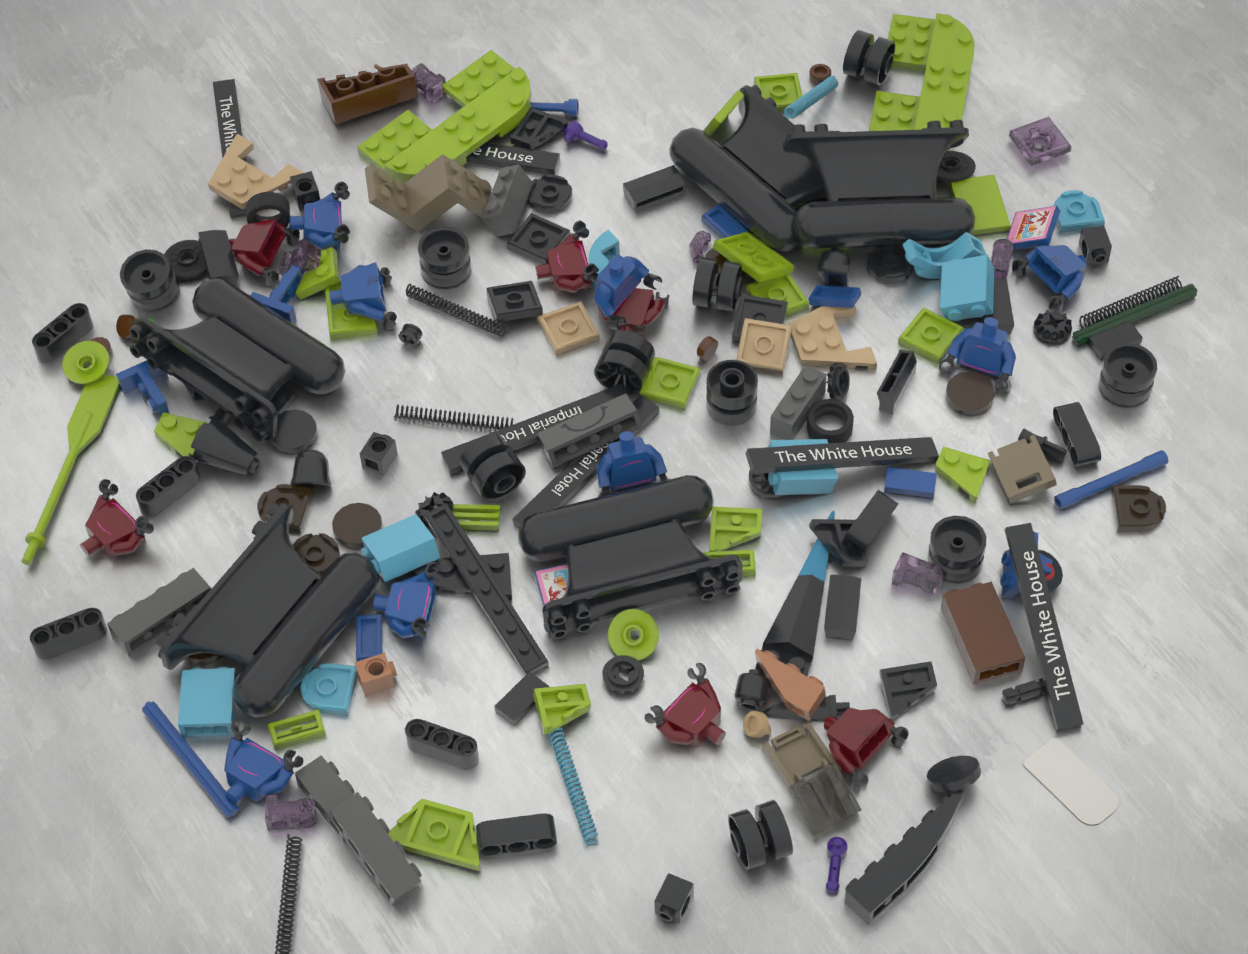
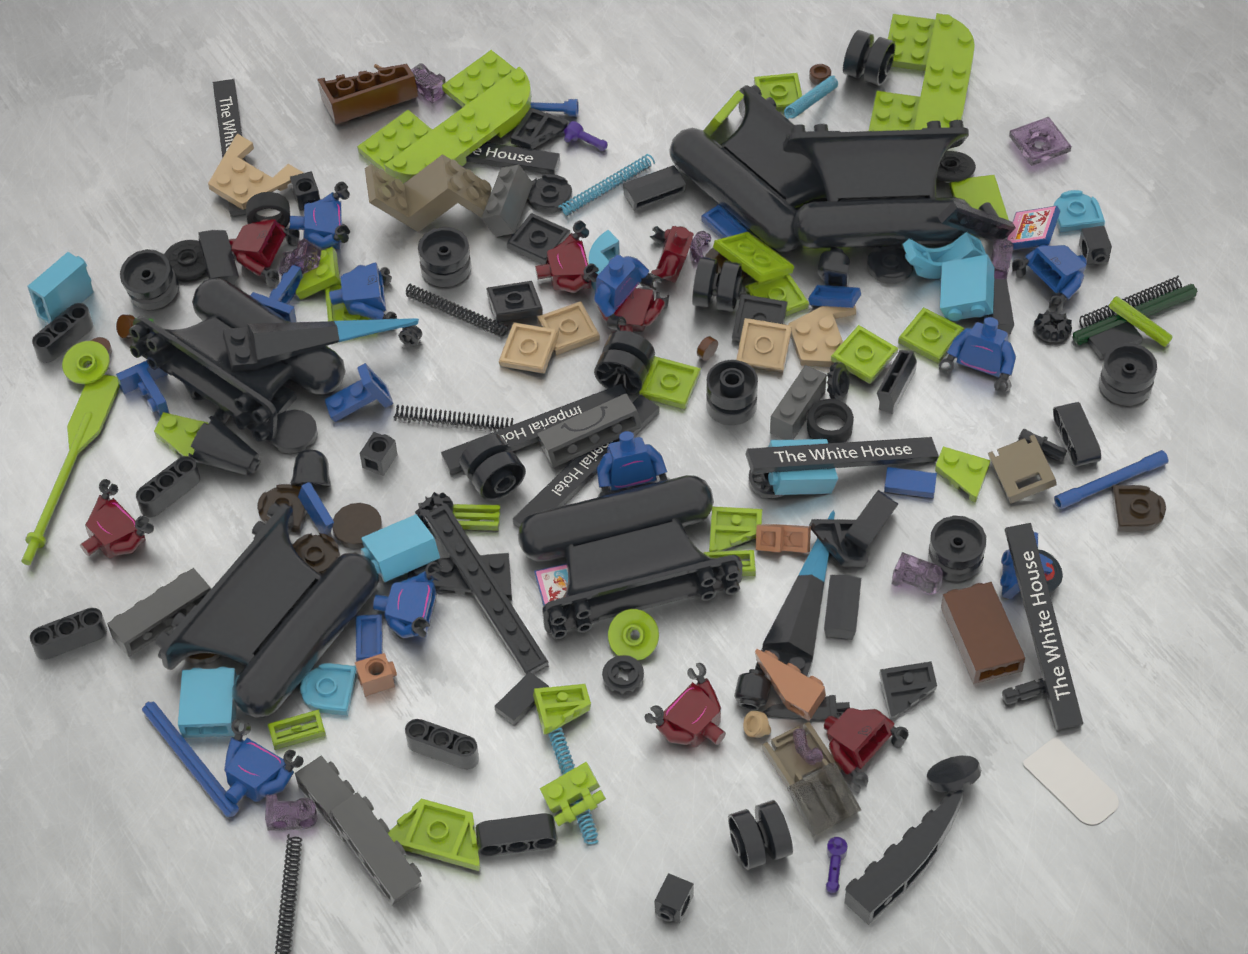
dark brown tile [946,371,995,415] -> none
none -> medium azure brick [27,252,94,324]
none -> black plate [223,318,419,372]
none -> blue tile [298,482,334,535]
none -> blue bracket [324,363,394,422]
none -> tan tile [498,323,559,374]
none -> lime plate [539,762,606,826]
none -> medium azure piece [558,154,655,216]
none -> dark red torso [640,226,694,287]
none -> nougat slope [756,524,811,553]
none -> arm [793,728,823,765]
none -> lime tile [831,325,898,384]
none -> black piece [938,201,1016,244]
none -> lime axle [1109,296,1173,347]

